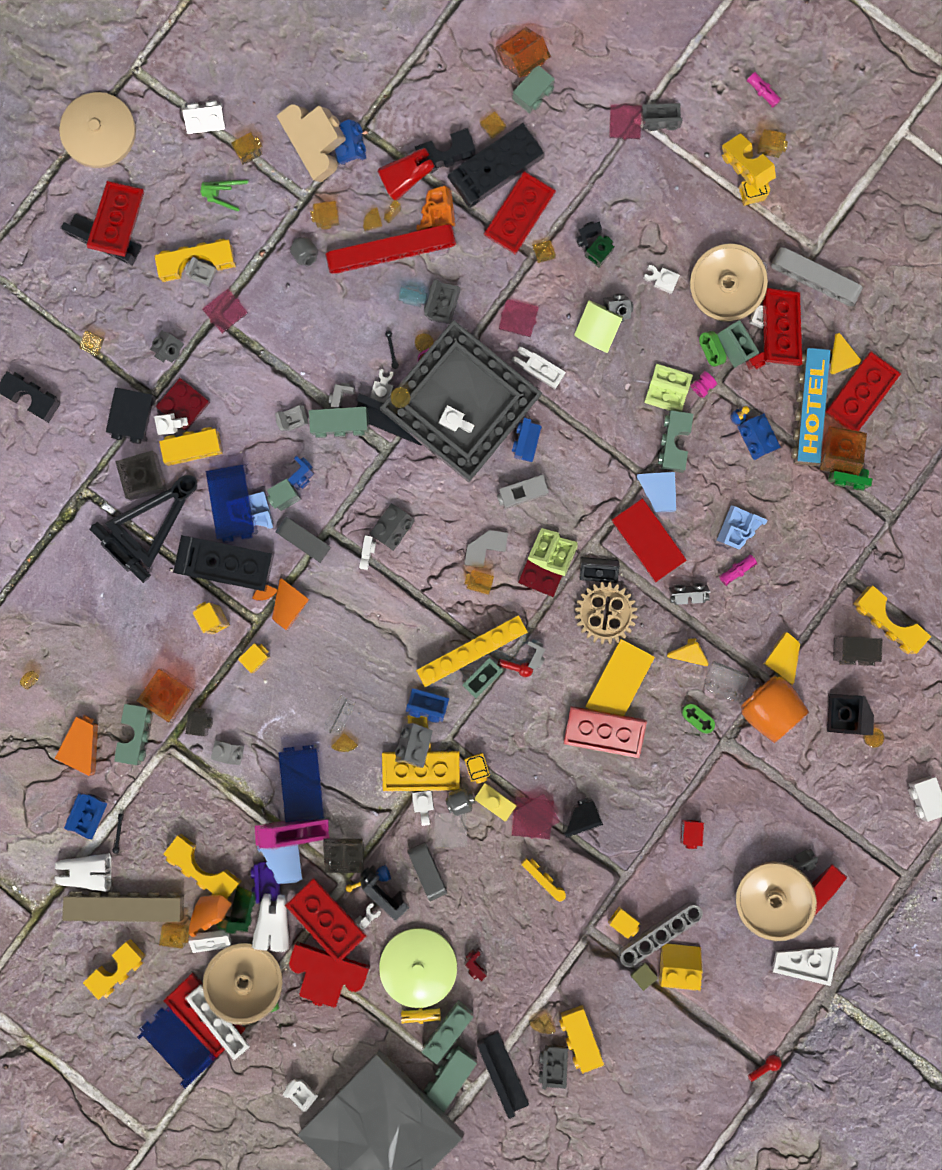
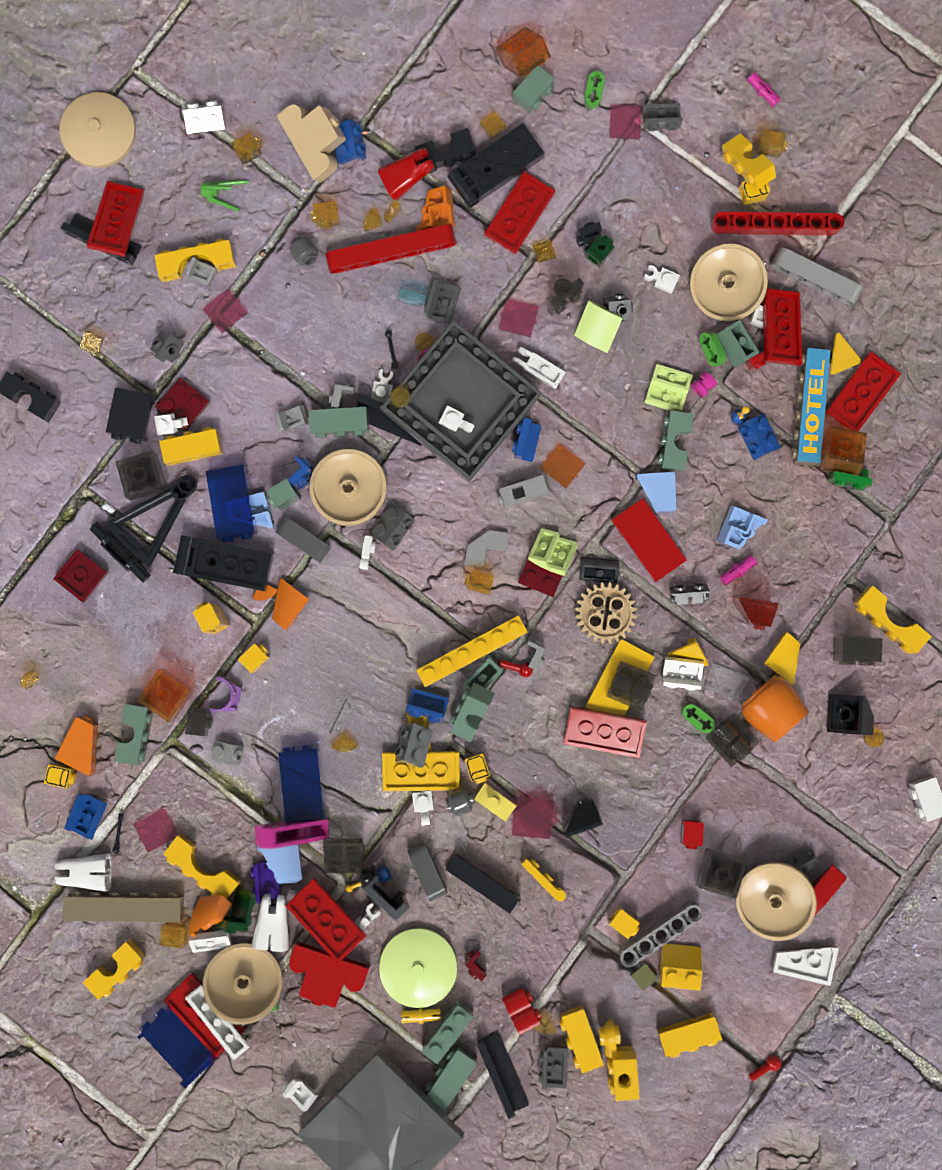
none -> yellow brick [44,763,77,788]
none -> dark red plate [53,549,108,603]
none -> clear pink piece [133,809,178,853]
none -> medium lavender helmet [209,676,242,713]
none -> tan dish [310,449,387,526]
none -> black panel [446,853,521,914]
none -> sand green arch [450,683,495,742]
none -> red brick [502,988,543,1035]
none -> clear orange piece [540,444,585,488]
none -> clear smoke plate [547,278,584,316]
none -> bright green beam [584,71,605,109]
none -> yellow brick [599,1018,640,1101]
none -> clear smoke plate [605,661,656,711]
none -> yellow brick [656,1013,722,1058]
none -> white bracket [662,656,704,691]
none -> clear smoke brick [695,847,747,899]
none -> clear smoke plate [705,713,760,767]
none -> red beam [710,212,845,236]
none -> clear red slope [732,597,778,631]

